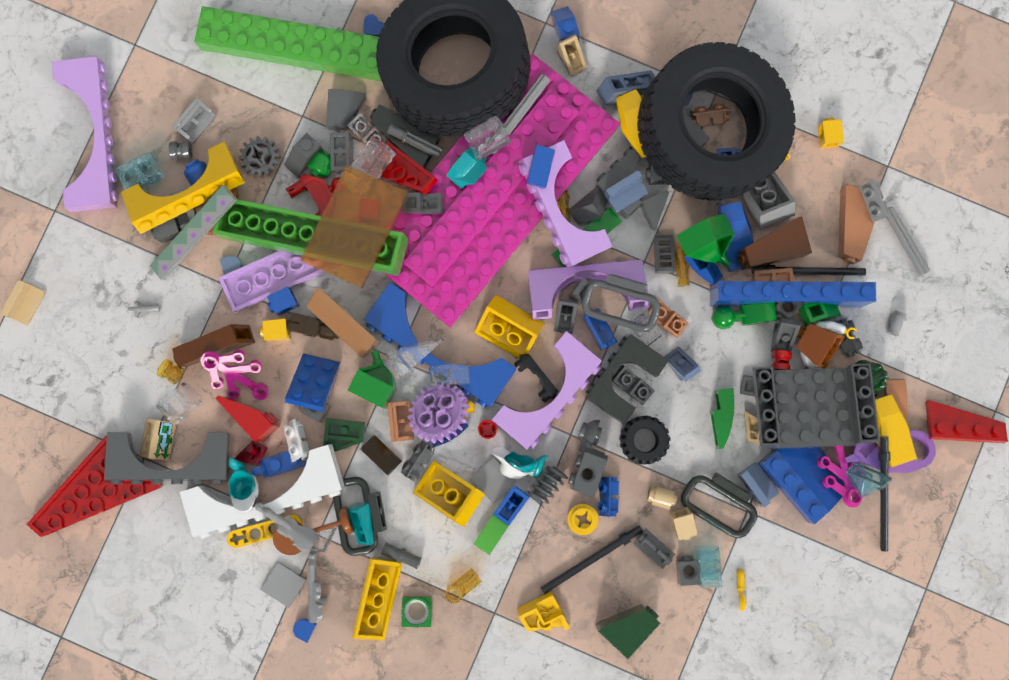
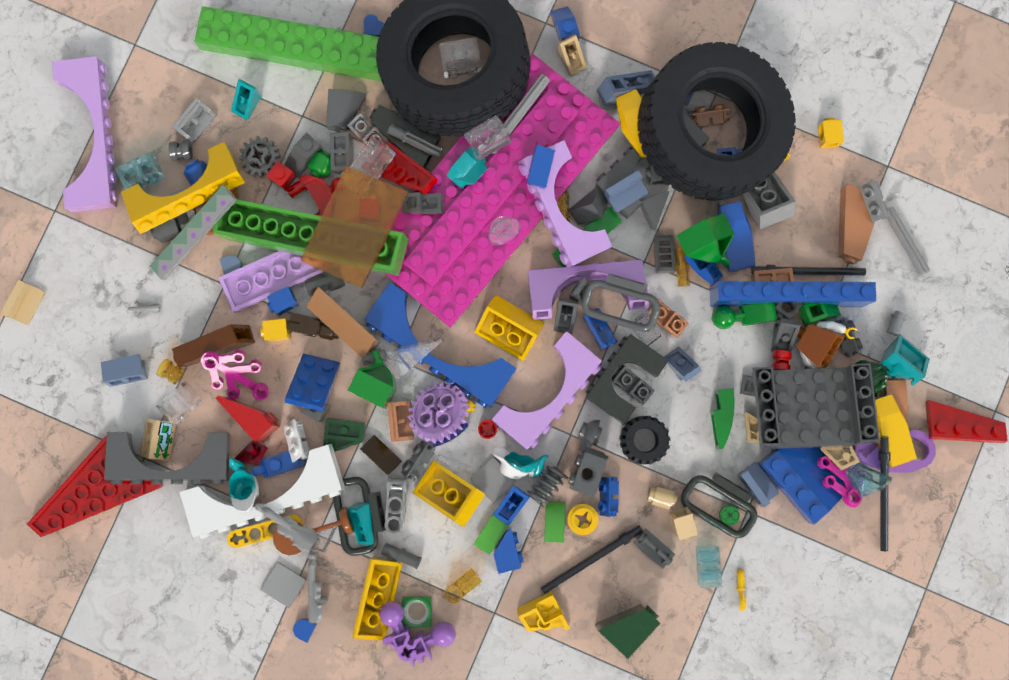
clear slope [430,364,470,387] -> none
black piece [514,353,558,402] -> none
dark grey brick [676,556,701,586] -> none
reddish brown slope [737,216,812,270] -> none
none -> sand blue hinge [101,354,148,387]
none -> teal slope [231,79,262,120]
none -> red brick [266,160,297,192]
none -> dark grey piece [304,267,345,297]
none -> light grey pin [362,348,386,365]
none -> medium lavender piece [379,601,456,667]
none -> light grey piece [385,476,408,534]
none -> clear brick [439,37,481,79]
none -> clear piece [488,216,520,245]
none -> blue slope [493,528,524,574]
none -> bright green slope [544,502,565,543]
none -> tile [719,505,740,525]
none -> tan piece [821,446,860,471]
none -> teal brick [880,334,930,386]

